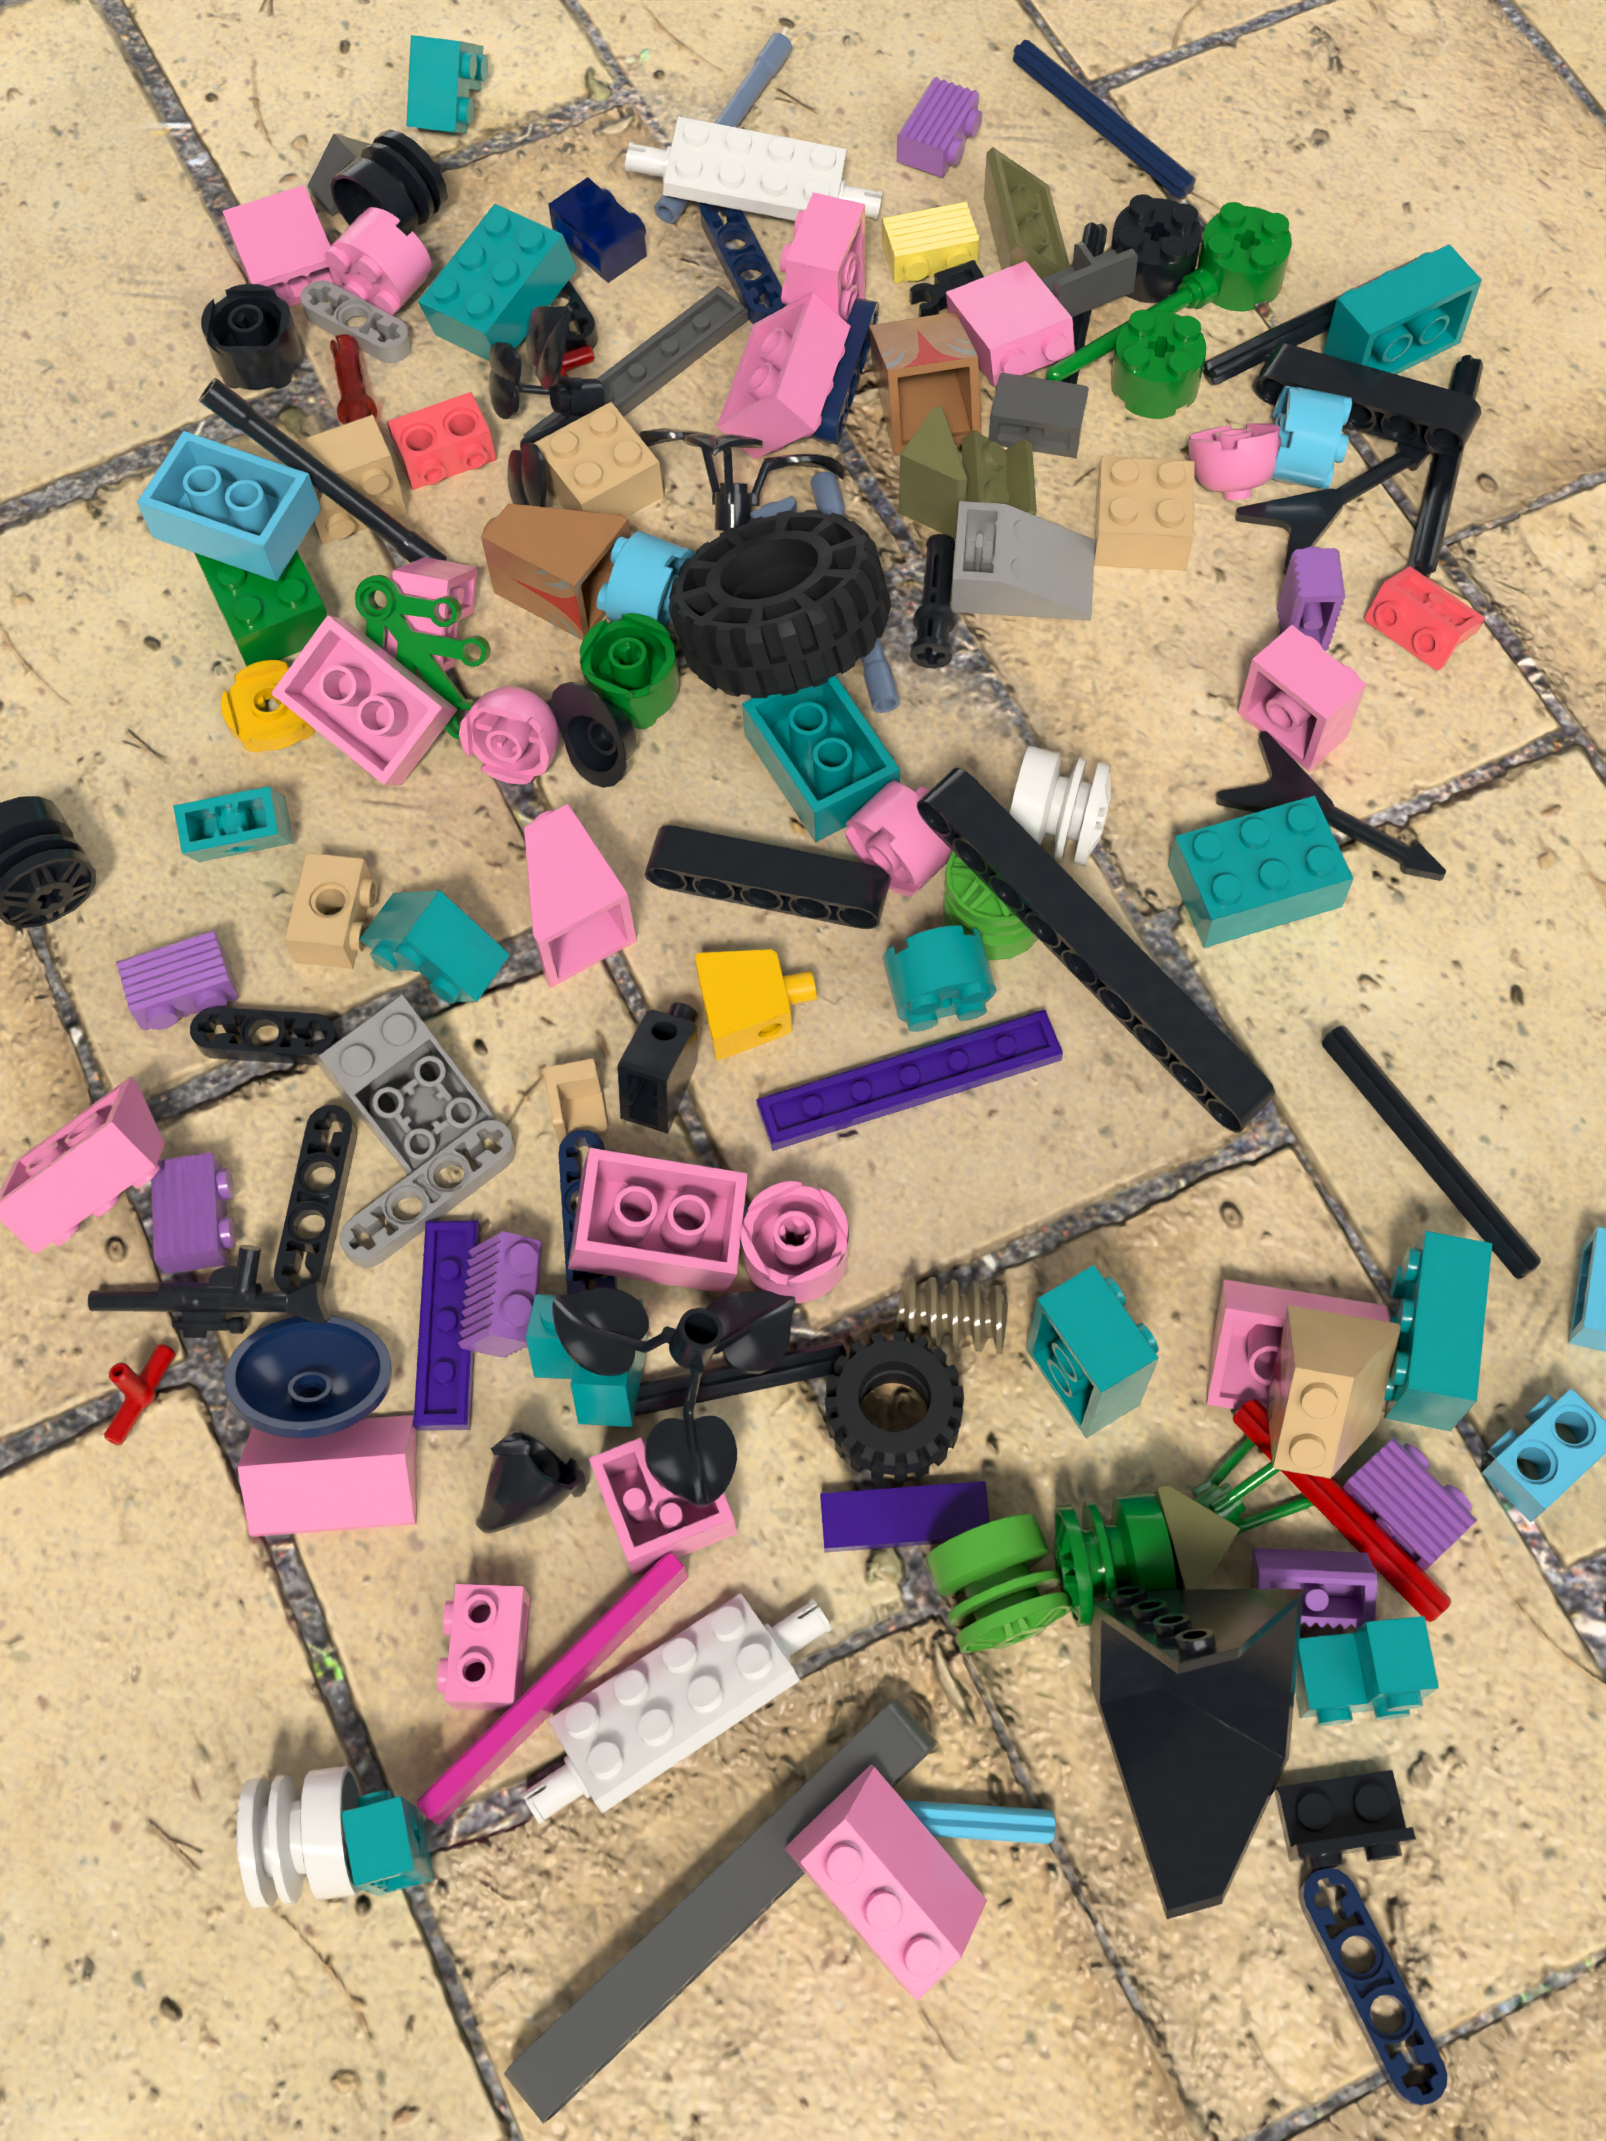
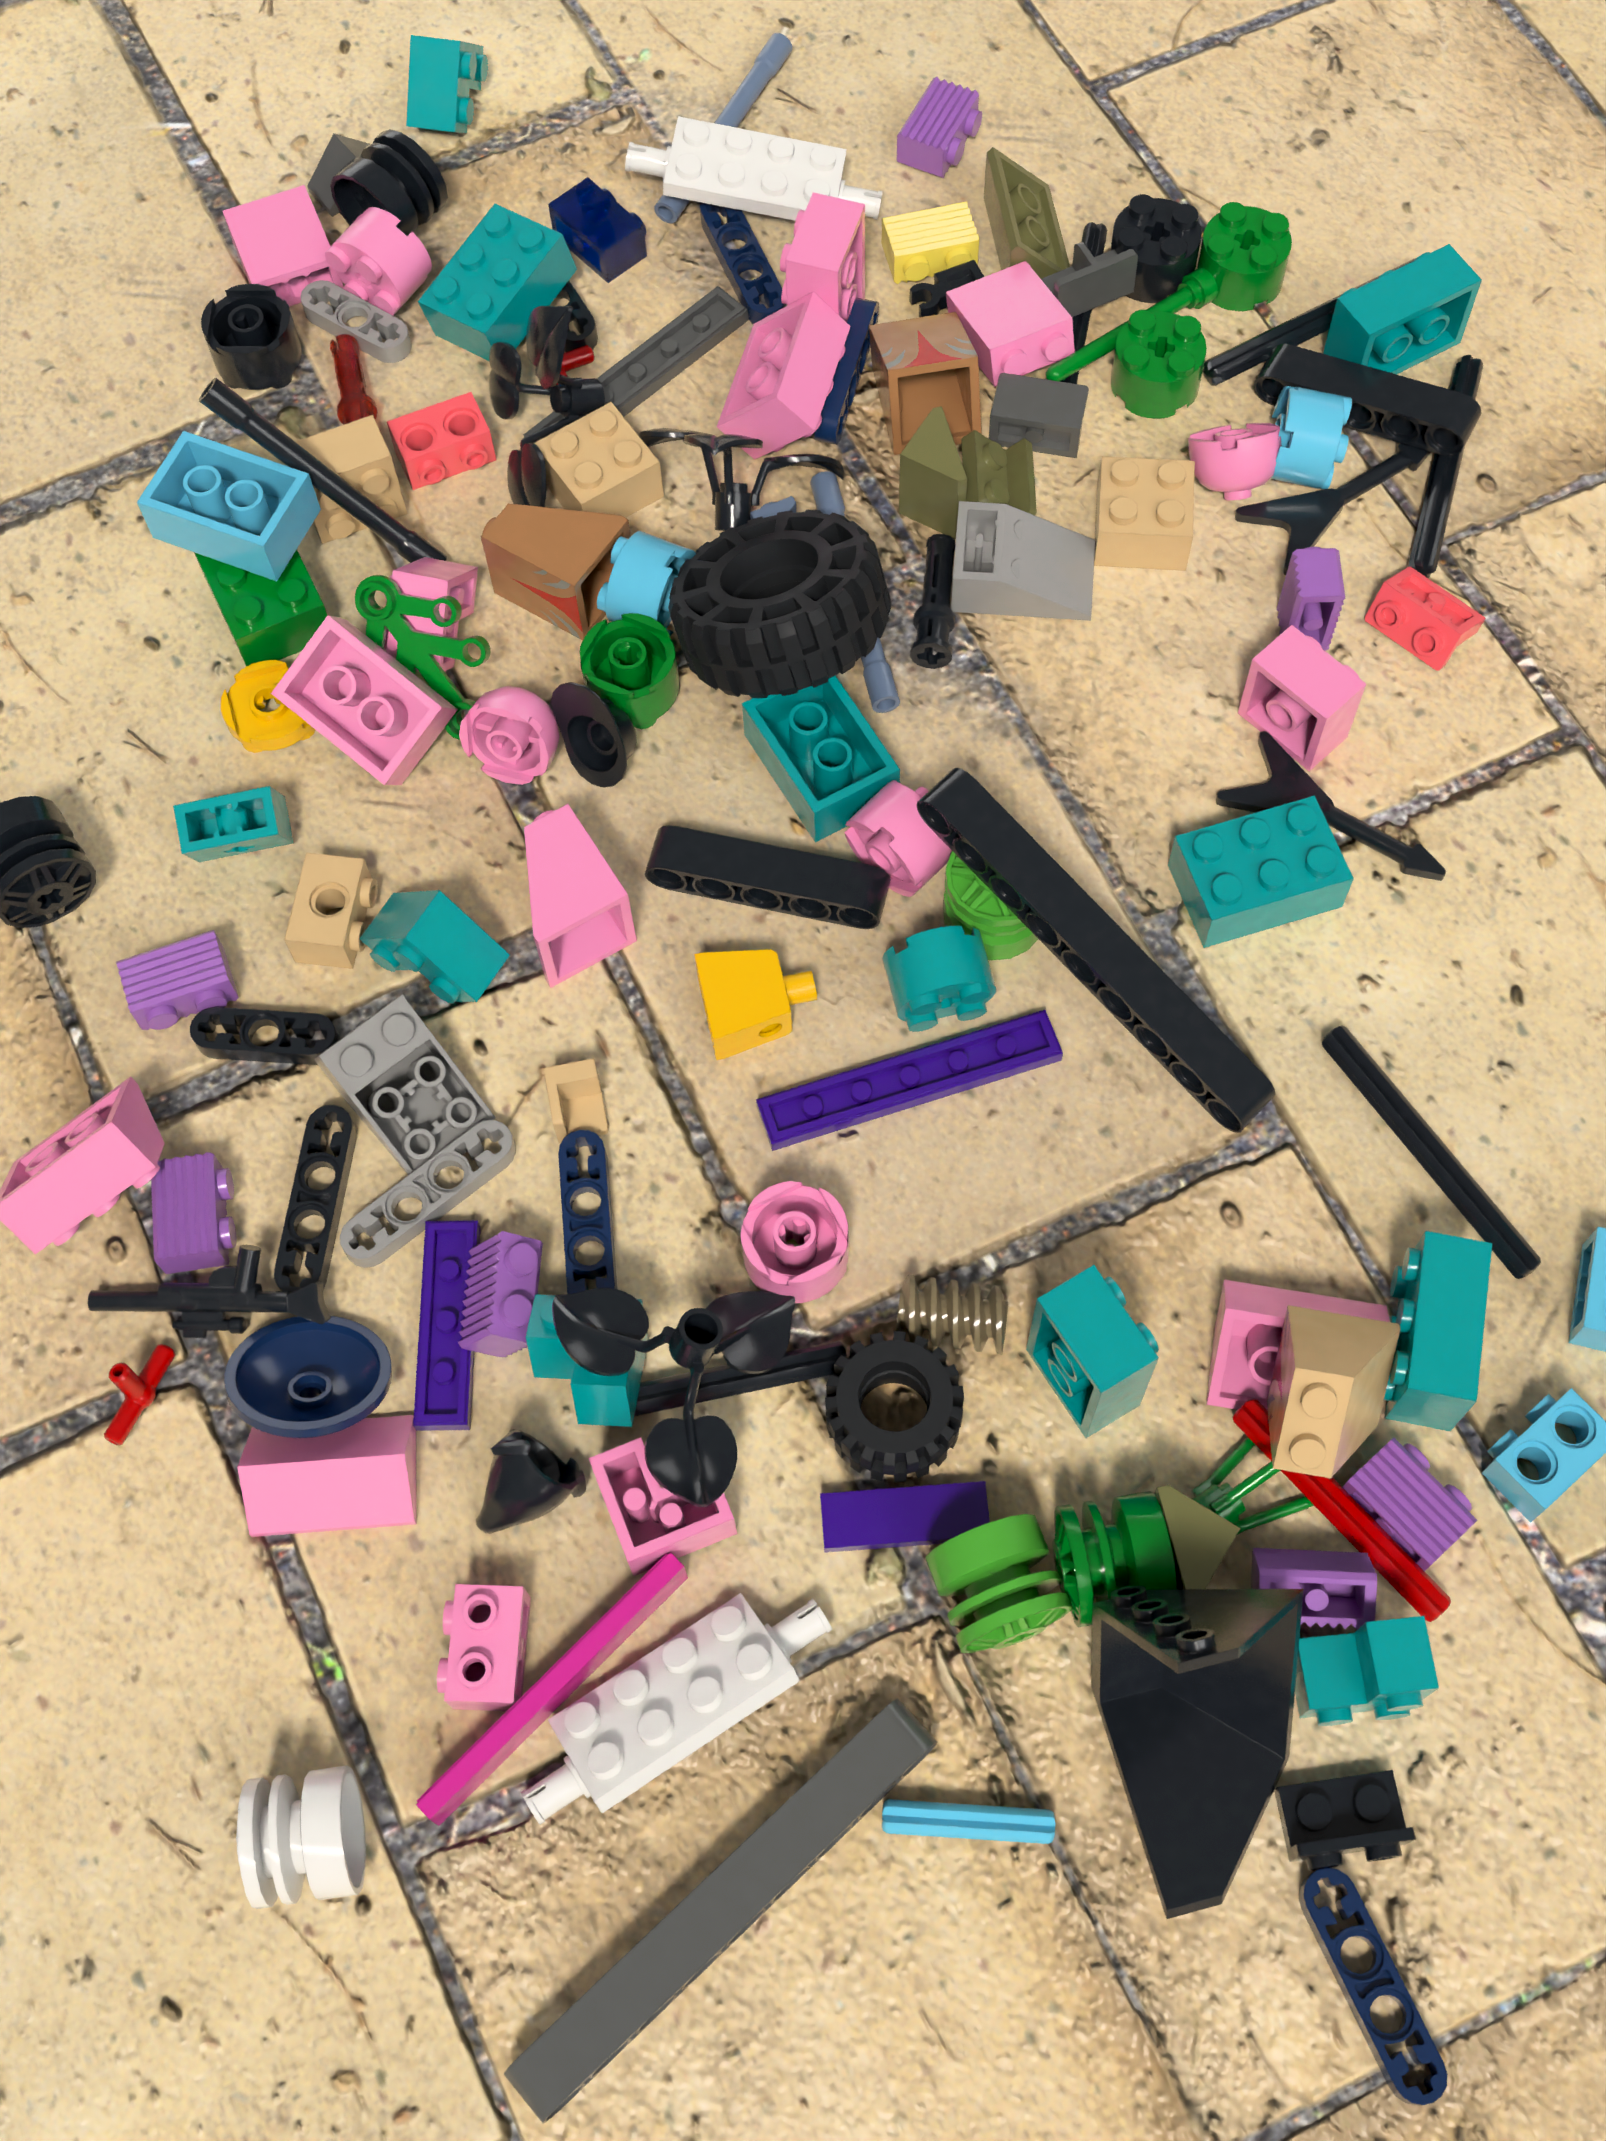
teal brick [341,1790,435,1896] -> none
bright pink brick [568,1148,748,1293] -> none
black torso [617,1002,699,1134] -> none
bright pink slope [784,1765,987,2001] -> none
white wheel [1010,746,1112,866] -> none
dark blue axle [1013,40,1196,199] -> none

